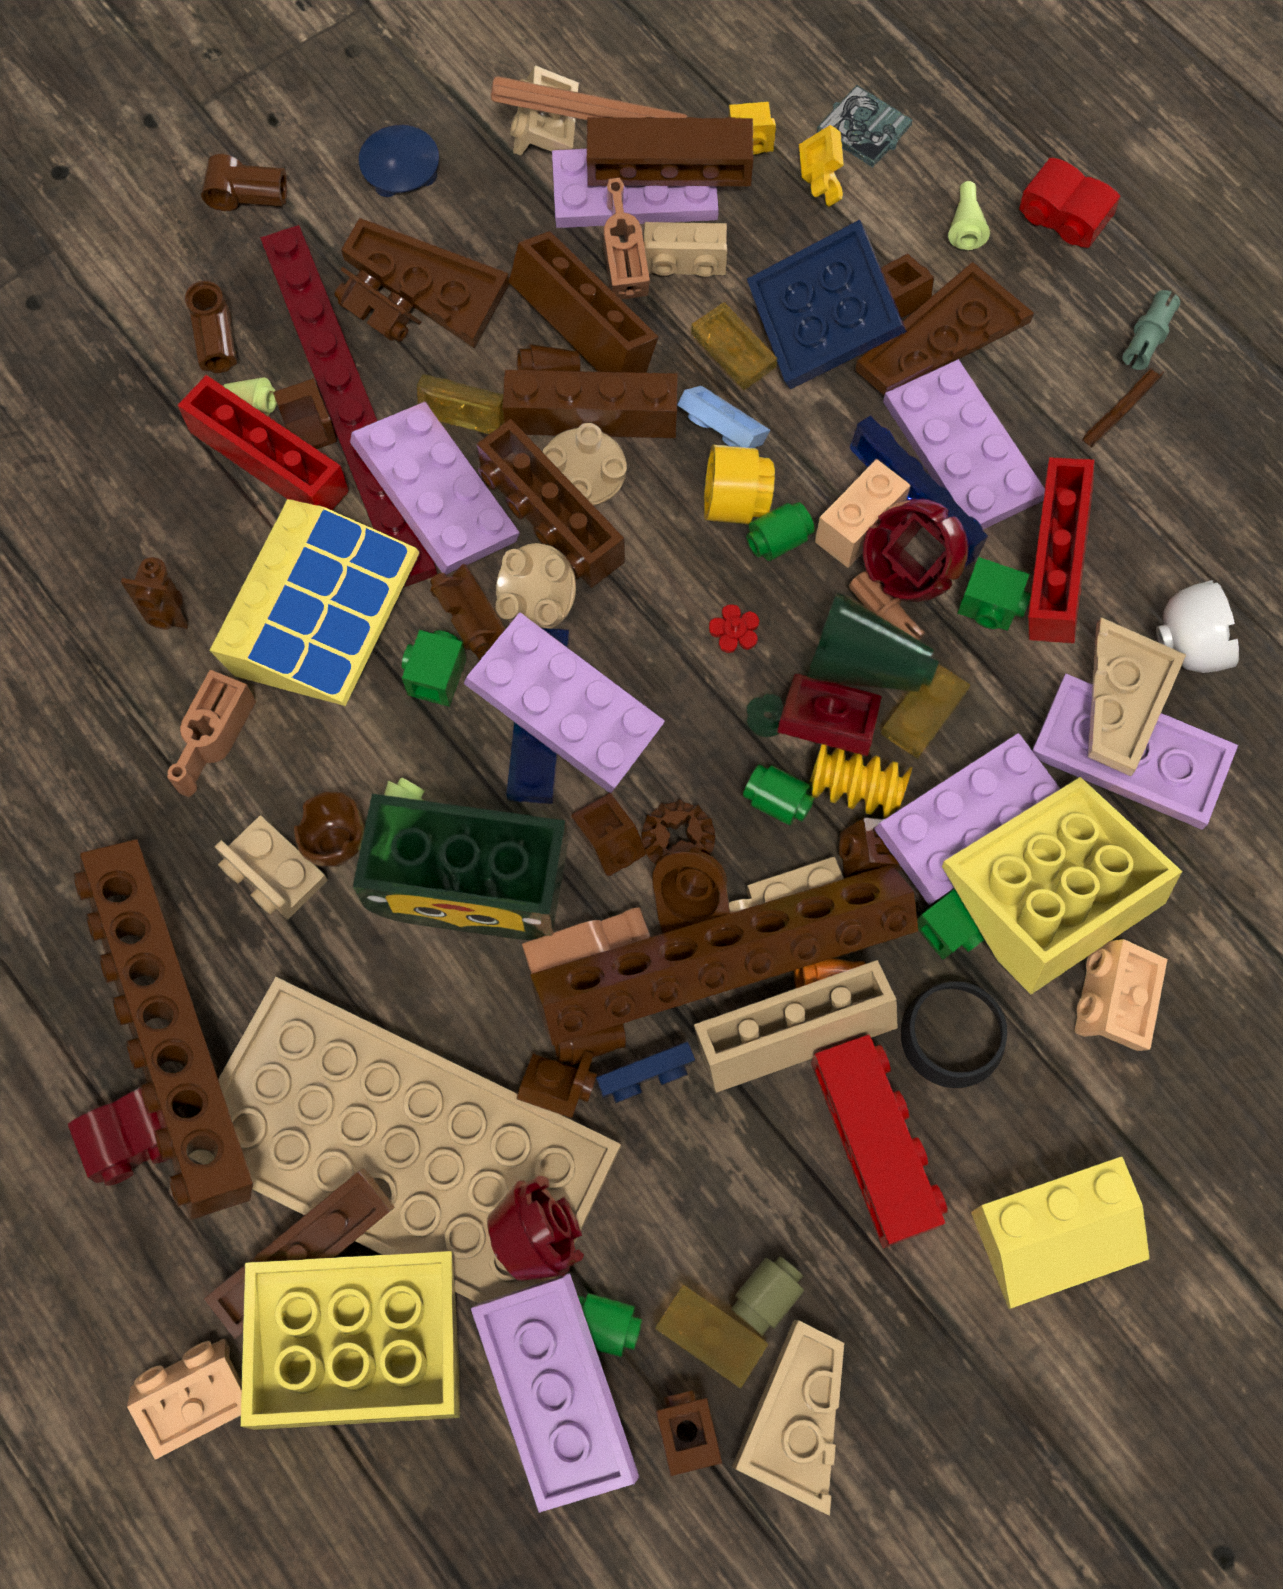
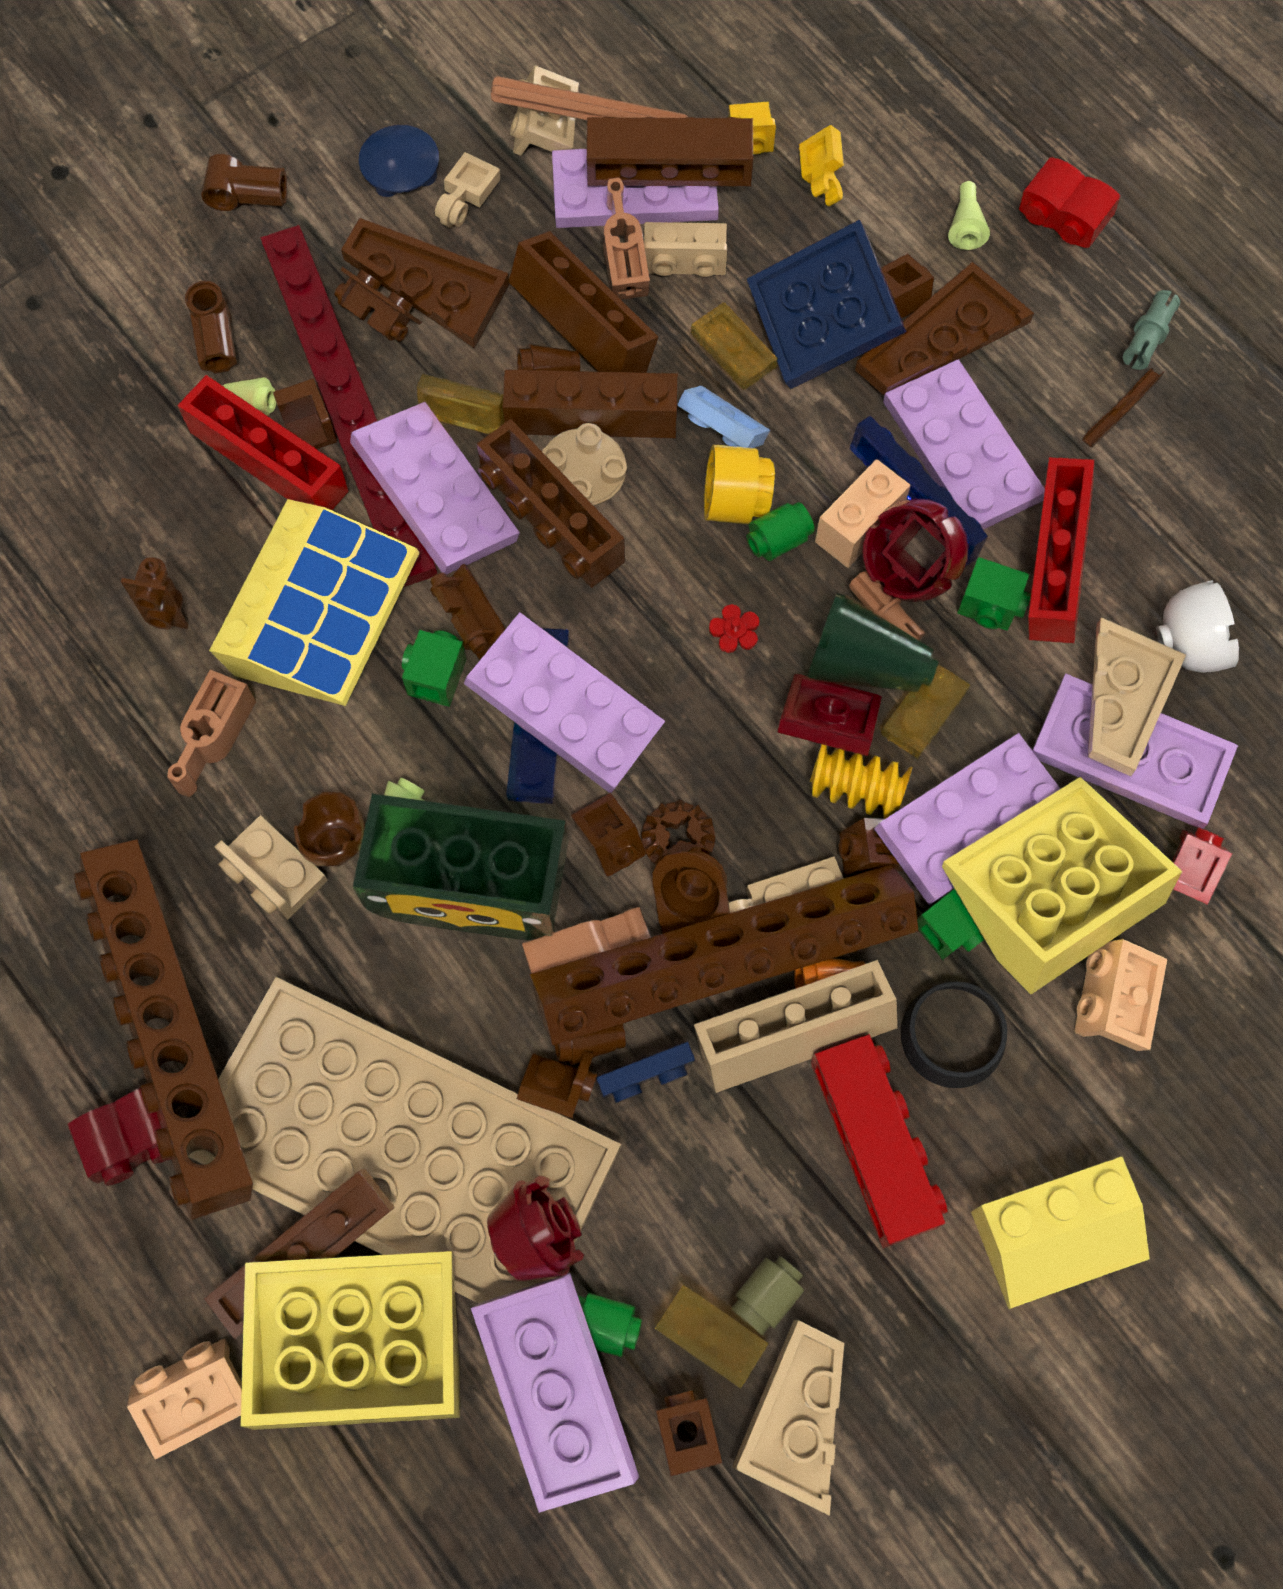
tan dish [496,543,576,631] -> none
green brick [743,764,815,826] -> none
clear green plate [746,694,785,737] -> none
piece [817,85,913,168] -> none
none -> tan plate [435,152,500,228]
none -> bracket [1172,827,1233,905]

